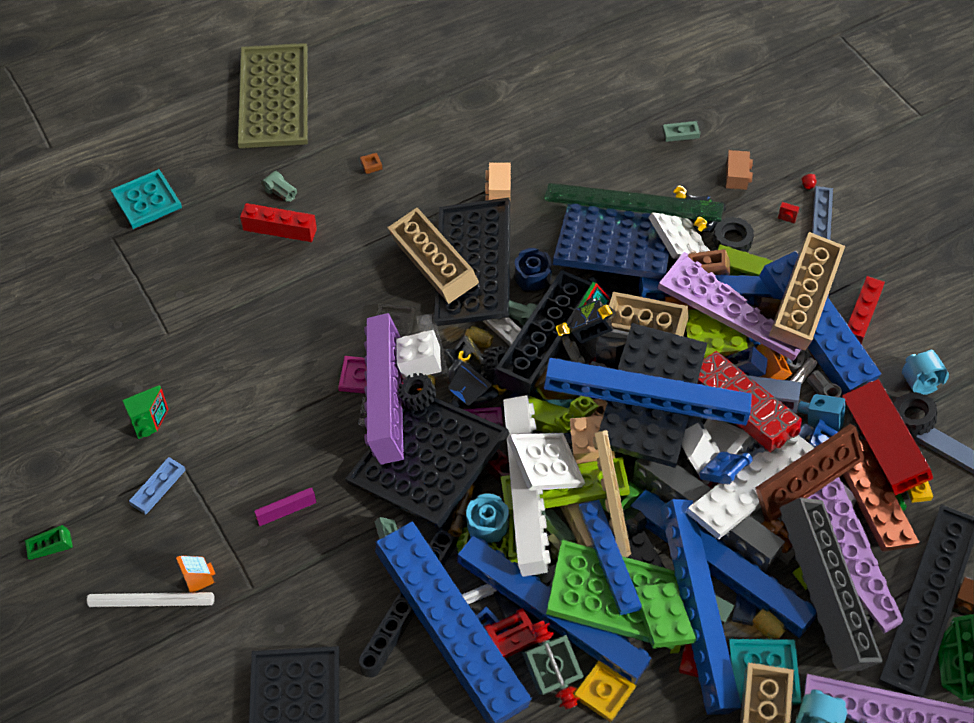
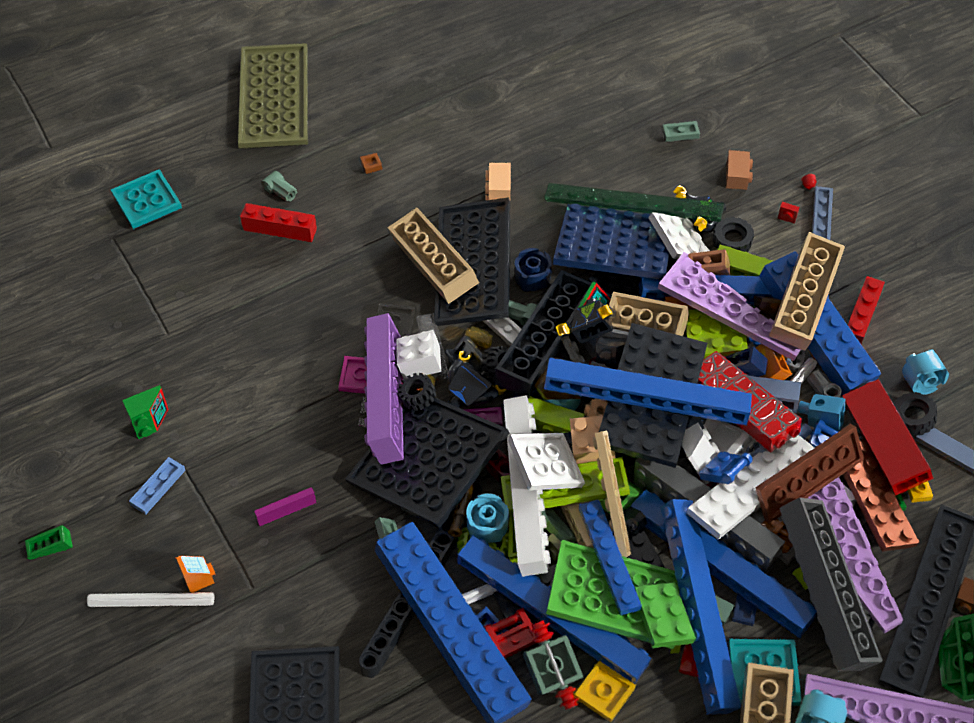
lime slope [554,396,598,433] -> none
clear yellow brick [752,609,785,640] -> none

